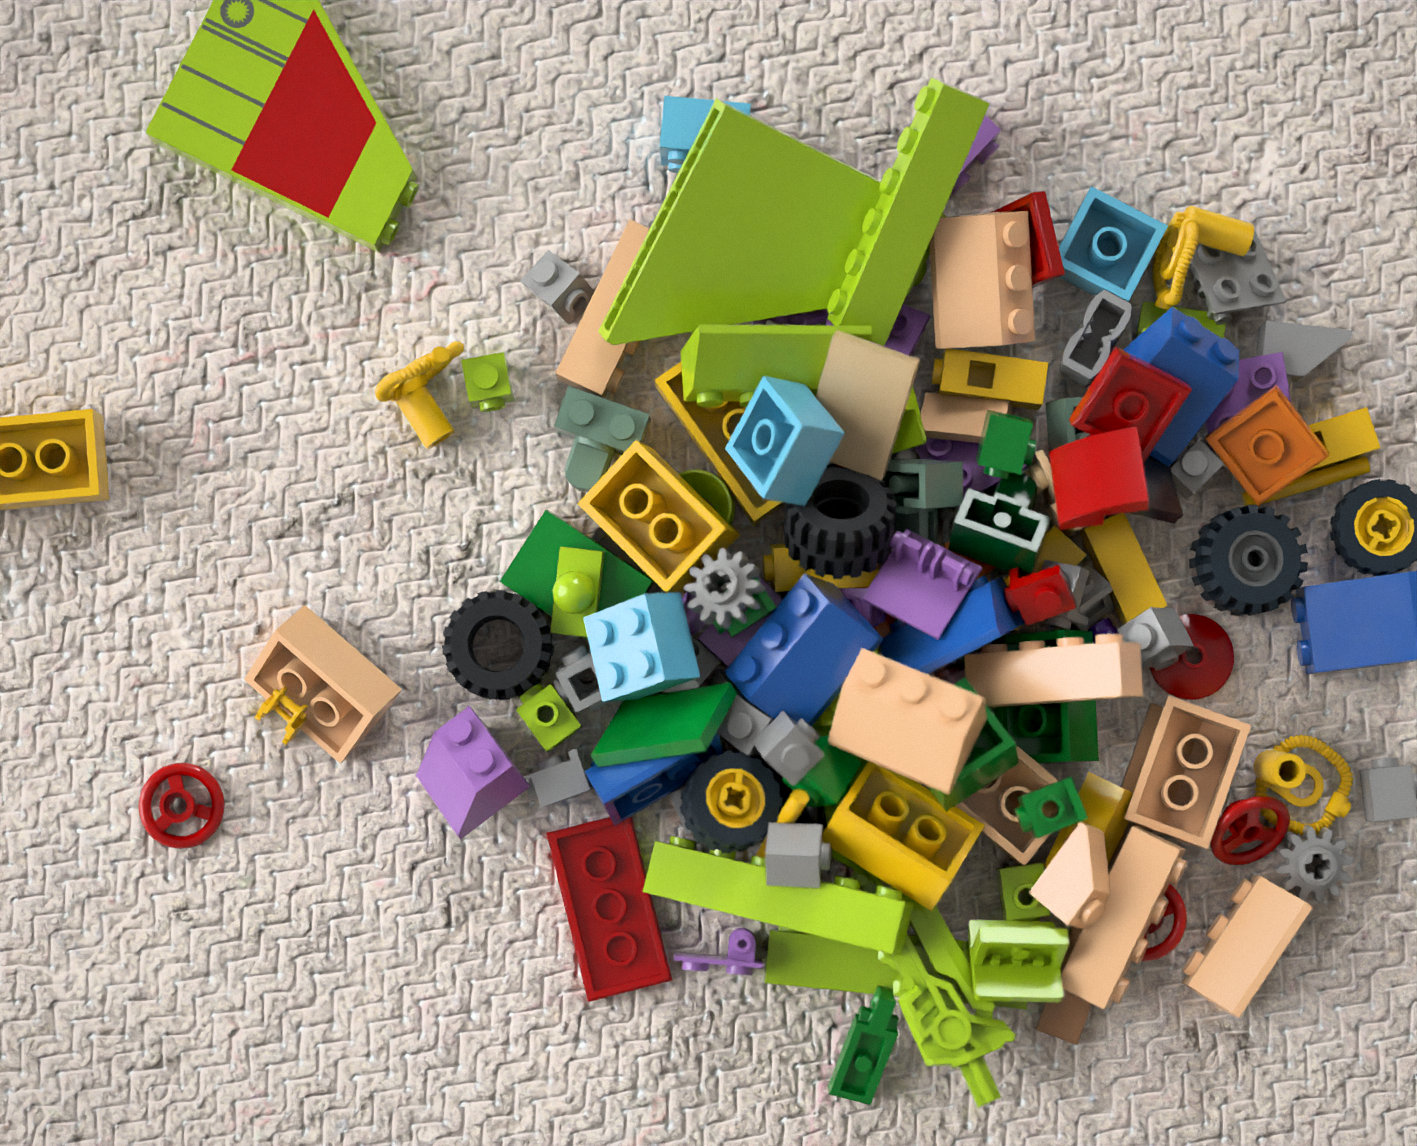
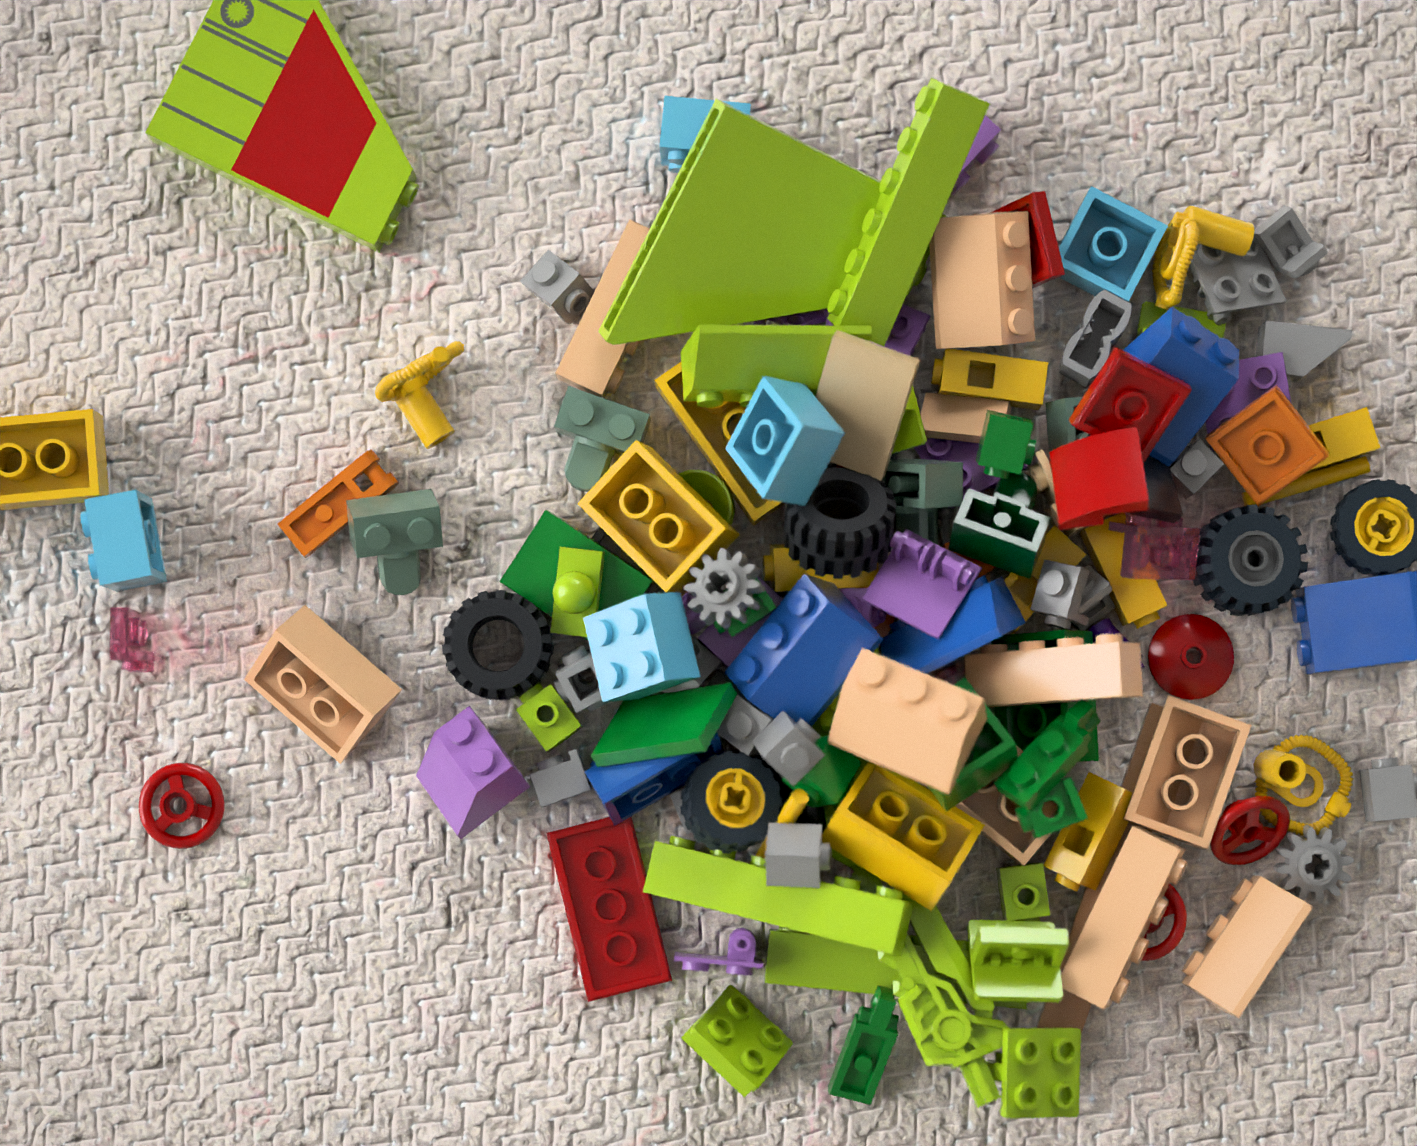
yellow piece [254,686,308,745] -> none
lime brick [461,352,515,412] -> none
red bracket [1005,564,1076,626] -> none
light nougat slope [1029,822,1110,930] -> none
light grey brick [1117,607,1194,670] -> none
none -> medium azure brick [80,489,167,592]
none -> clear pink bracket [110,607,165,673]
none -> orange plate [277,449,399,558]
none -> sand green brick [346,489,443,595]
none -> lime bracket [681,985,793,1098]
none -> lime bracket [985,1028,1081,1119]
none -> green hinge [994,699,1101,812]
none -> clear pink bracket [1108,514,1200,580]
none -> light grey bracket [1254,205,1328,278]

